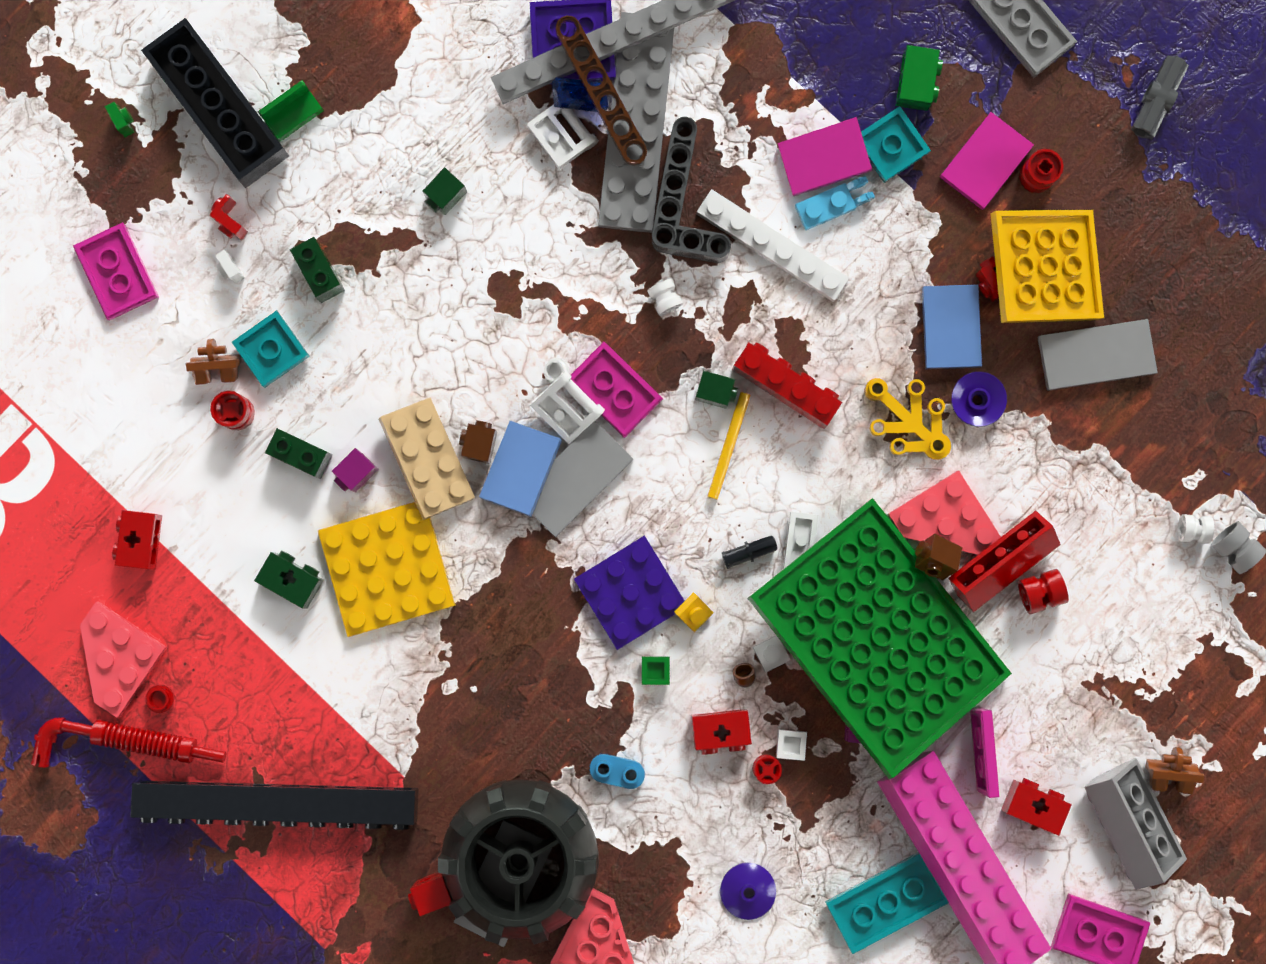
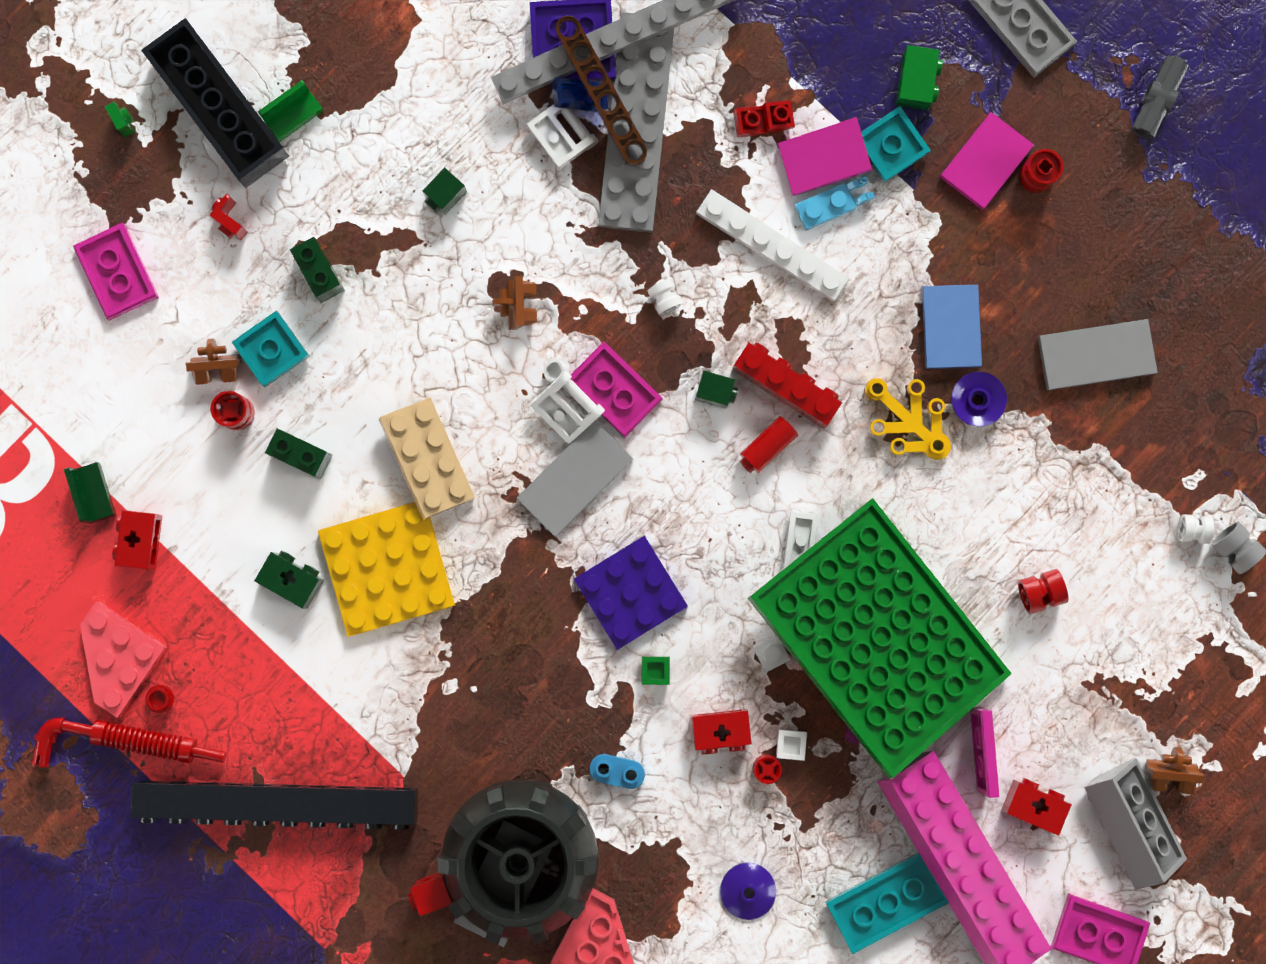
white plate [215,250,245,283] -> none
magenta brick [332,448,379,493] -> none
reddish brown brick [459,420,497,464] -> none
medium blue tile [479,421,562,517] -> none
dark grey beam [652,116,731,263] -> none
yellow plate [674,592,714,632] -> none
yellow bar [707,392,751,500] -> none
black axle [721,536,777,569] -> none
reddish brown hinge [733,663,756,688] -> none
coral plate [887,470,1001,555] -> none
reddish brown brick [915,534,963,581] -> none
red brick [948,510,1061,612] -> none
red bracket [975,256,999,302] -> none
yellow plate [990,210,1104,323] -> none
none -> dark green panel [64,462,116,524]
none -> dark orange hips [492,276,537,330]
none -> red slope [733,100,795,138]
none -> red brick [739,416,799,474]

